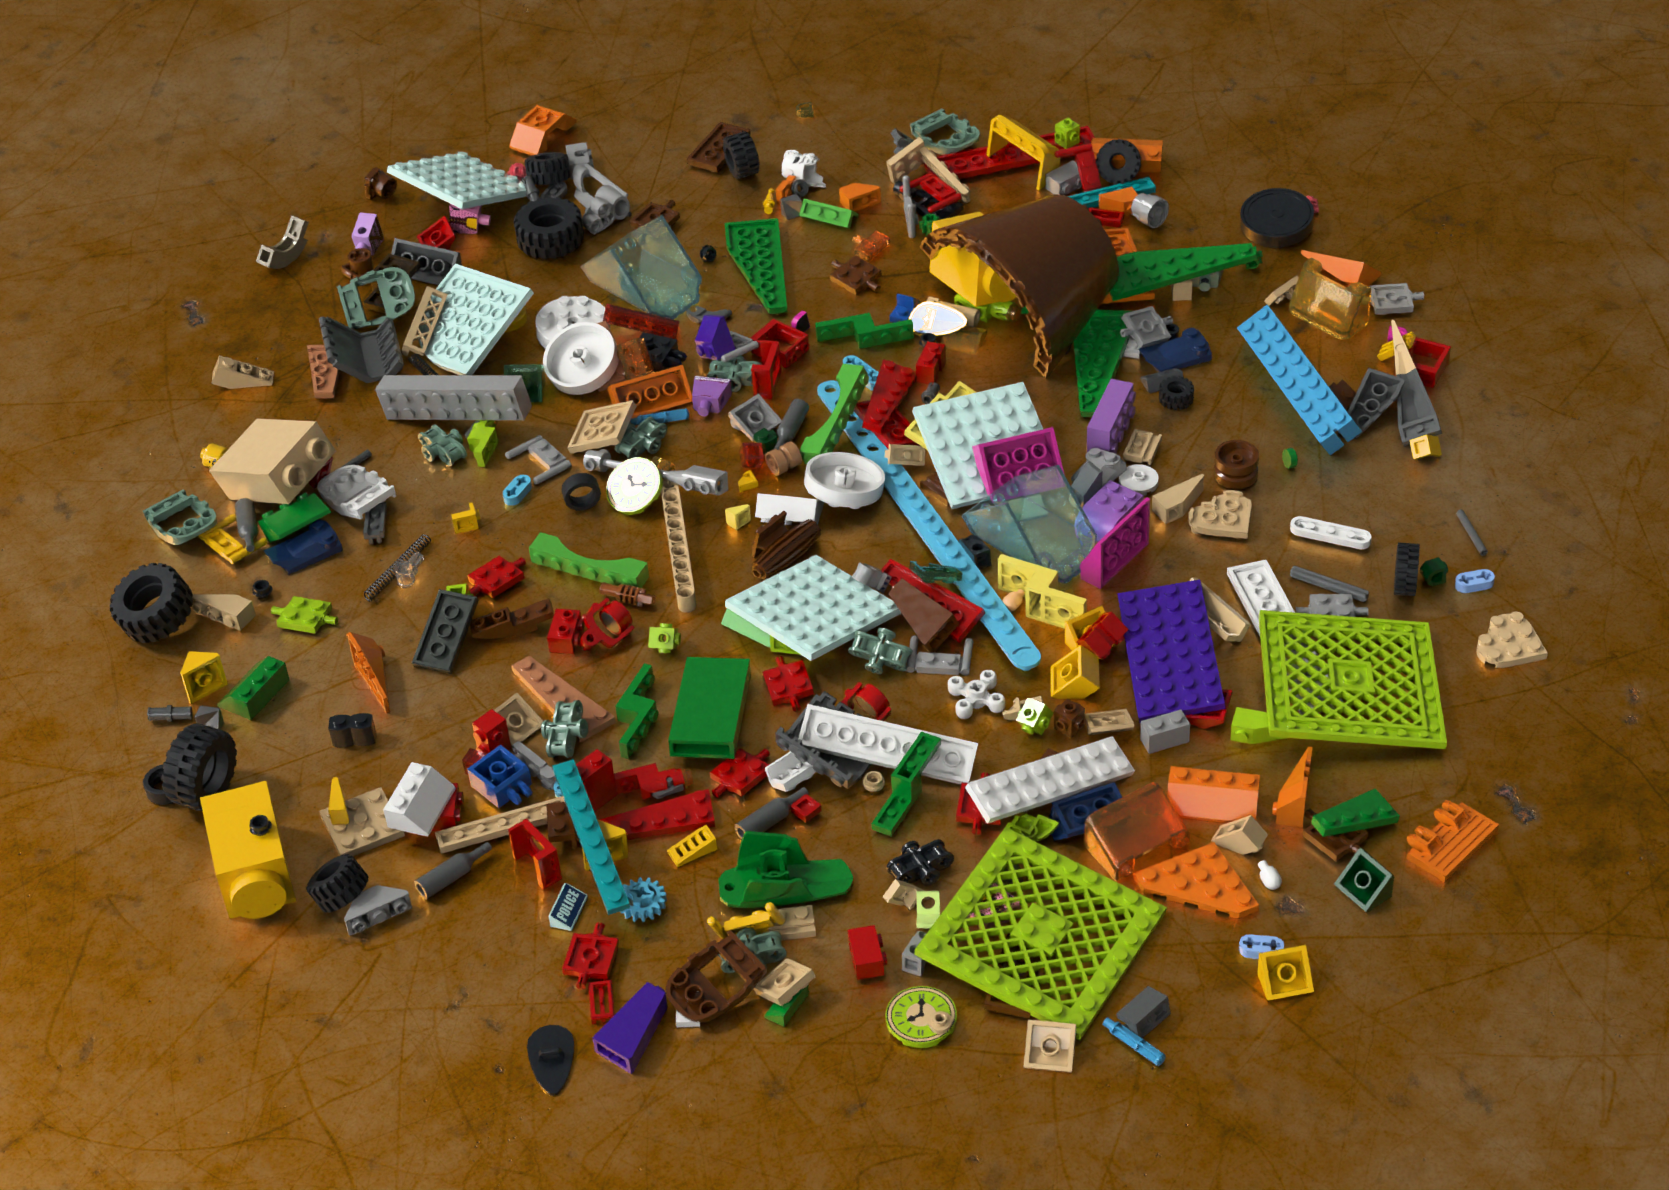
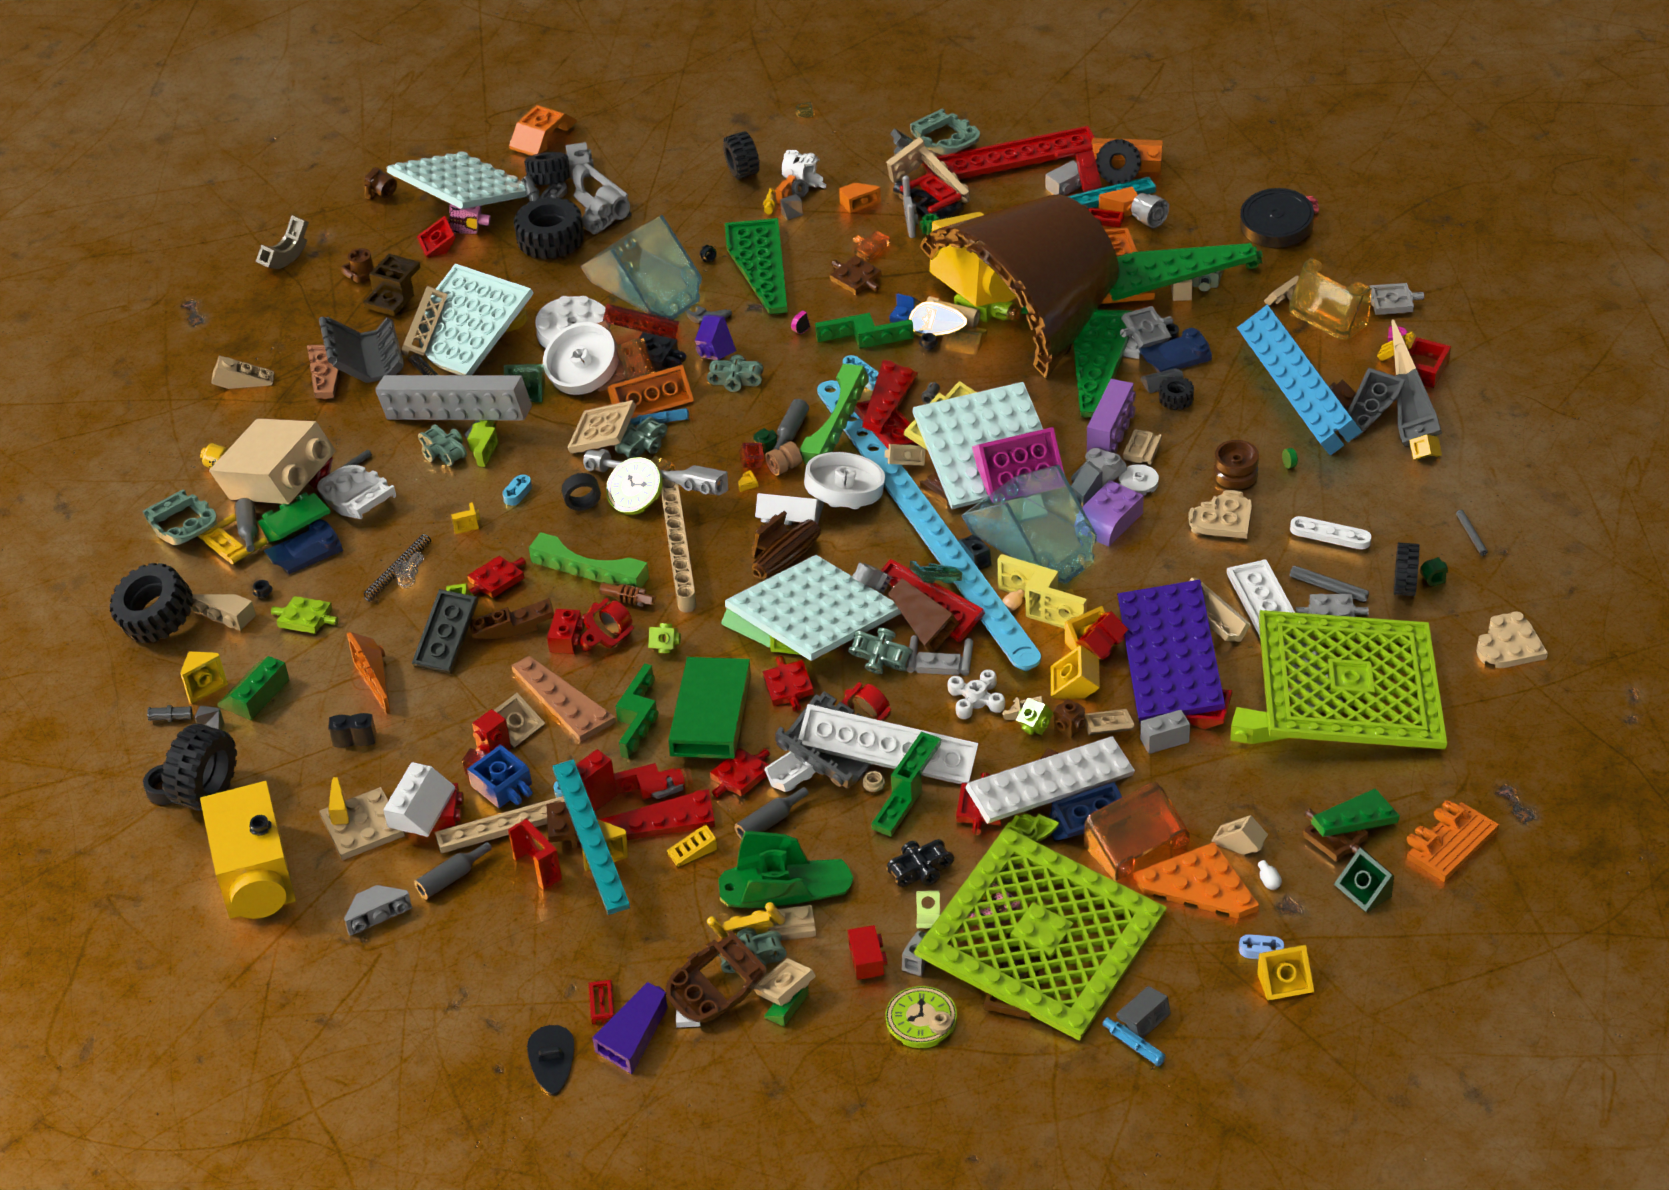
black tyre [306,854,369,913] -> none
sand green slope [337,267,415,329] -> none
lavender torso [352,212,384,255] -> none
dark grey hinge [363,502,387,544] -> none
dark grey slope [391,238,462,285] -> none
light grey plate [505,435,572,485] -> none
coral plate [507,163,526,180] -> none
light grey hinge [512,741,557,790] -> none
sand green axle [541,700,588,758] -> none
slope [549,883,588,931] -> none
red plate [562,922,619,990] -> none
medium azure gear [620,877,667,922] -> none
reddish brown plate [630,200,680,238] -> none
reddish brown plate [686,122,751,172] -> none
medium lavender torso [692,376,732,416] -> none
light grey plate [721,331,759,363] -> none
light yellow slope [725,504,751,530] -> none
light grey slope [728,394,782,442] -> none
red window [750,319,810,369] -> none
red panel [751,340,782,400] -> none
red plate [790,794,822,823] -> none
bright green panel [799,198,859,229] -> none
tan slope [883,879,931,910] -> none
red brick [916,341,946,385] -> none
yellow windscreen [986,115,1061,190] -> none
tan slope [1024,1020,1076,1073] -> none
lime brick [1055,118,1080,149] -> none
dark pink slope [1080,497,1150,589] -> none
tan slope [1152,474,1204,524] -> none
orange slope [1165,766,1260,823] -> none
orange wedge [1272,747,1313,828] -> none
orange wedge [1301,250,1382,290] -> none
light blue beam [1455,569,1495,593] -> none

